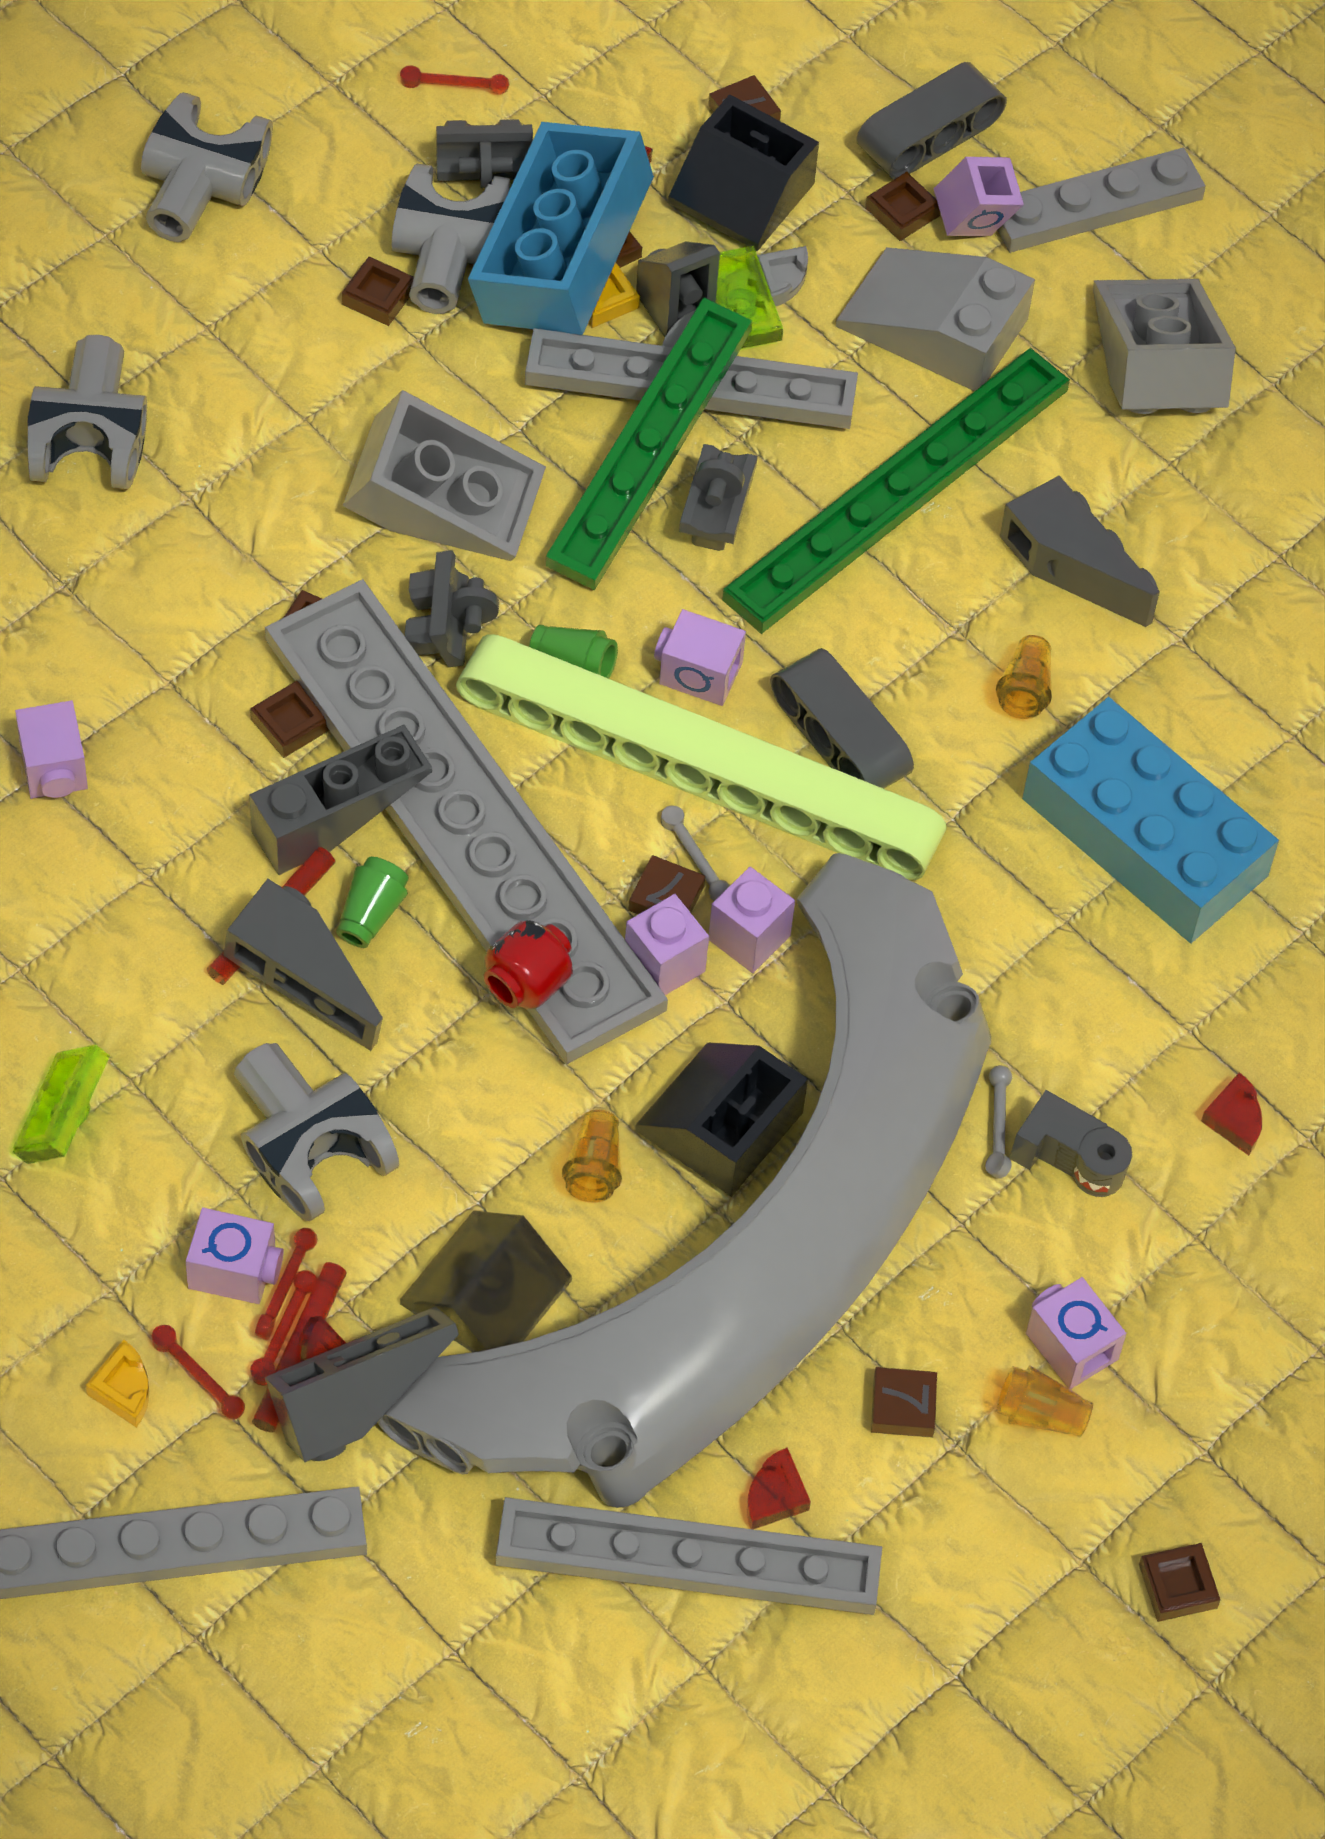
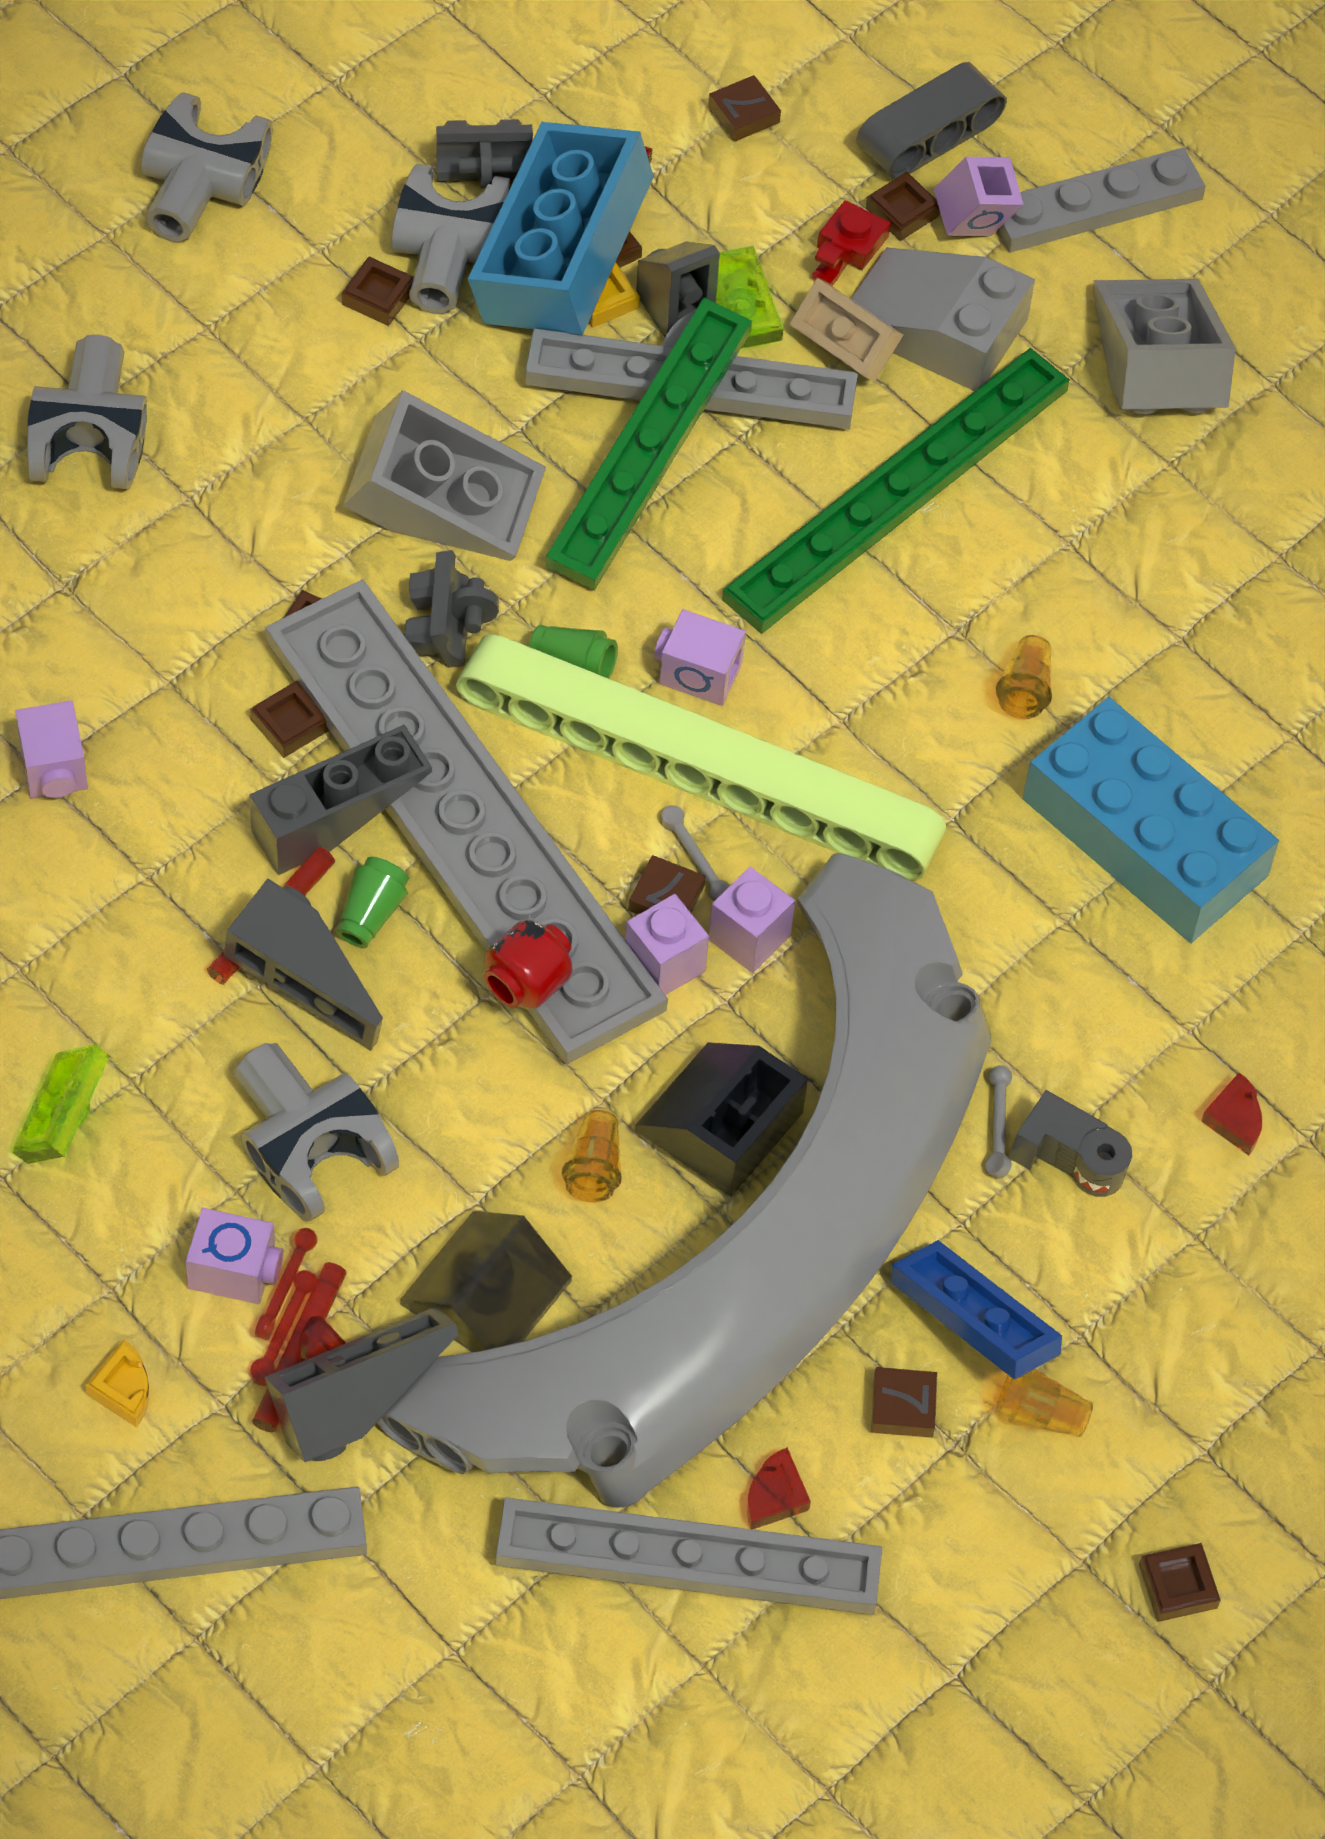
clear red hinge [151,1325,245,1420] -> none
clear red hinge [400,65,510,95] -> none
black slope [668,94,819,251] -> none
dark grey hips [679,444,758,551] -> none
light grey tile [753,246,808,309] -> none
dark grey beam [770,648,914,789] -> none
dark grey slope [1000,475,1160,627] -> none
lavender brick [1026,1277,1126,1390] -> none
none -> tan plate [789,278,904,381]
none -> red plate [812,200,891,286]
none -> blue plate [891,1240,1062,1380]

